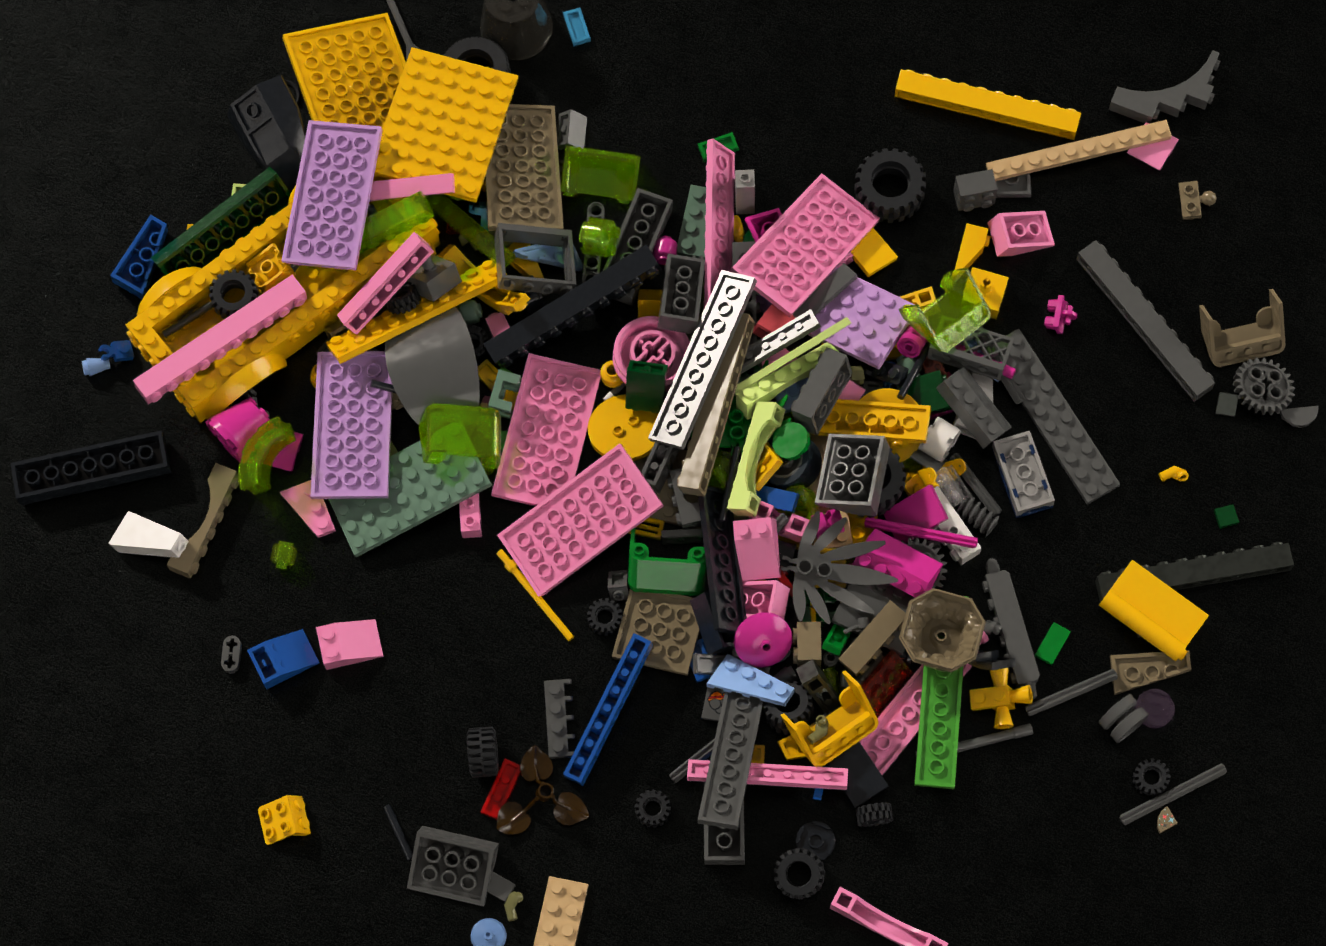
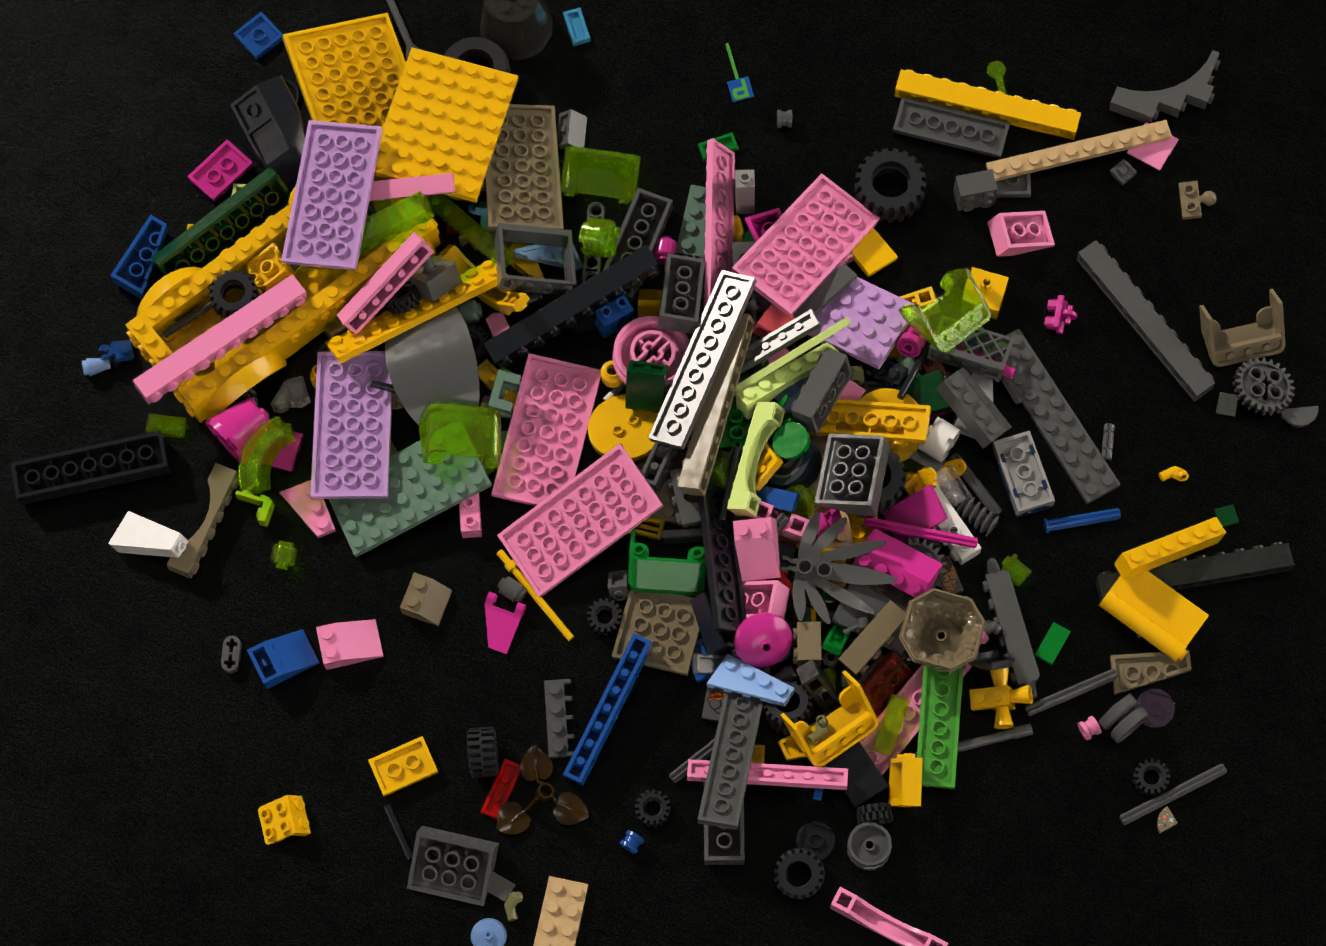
yellow slope [952,224,991,282] -> none
none -> clear neon green plate [145,413,187,438]
none -> dark pink plate [187,139,254,202]
none -> blue tile [233,12,283,60]
none -> lime bracket [235,490,275,527]
none -> clear slope [271,376,311,413]
none -> yellow plate [368,736,438,797]
none -> dark tan slope [400,572,452,626]
none -> dark pink flag [485,591,526,655]
none -> dark grey brick [497,576,527,603]
none -> blue hips [595,295,635,339]
none -> blue wheel [619,830,644,854]
none -> piece [725,43,754,102]
none -> dark grey wheel [777,110,792,128]
none -> dark grey wheel [847,822,892,871]
none -> clear neon green plate [873,694,910,757]
none -> yellow window [888,753,923,807]
none -> dark grey plate [893,97,1010,159]
none -> tile [940,555,963,594]
none -> clear neon green plate [987,61,1007,95]
none -> clear neon green bracket [1001,553,1032,587]
none -> blue axle [1043,508,1121,534]
none -> bright pink wheel [1078,716,1102,741]
none -> dark grey axle [1101,423,1115,461]
none -> dark grey tile [1110,159,1137,186]
none -> yellow brick [1114,517,1226,580]

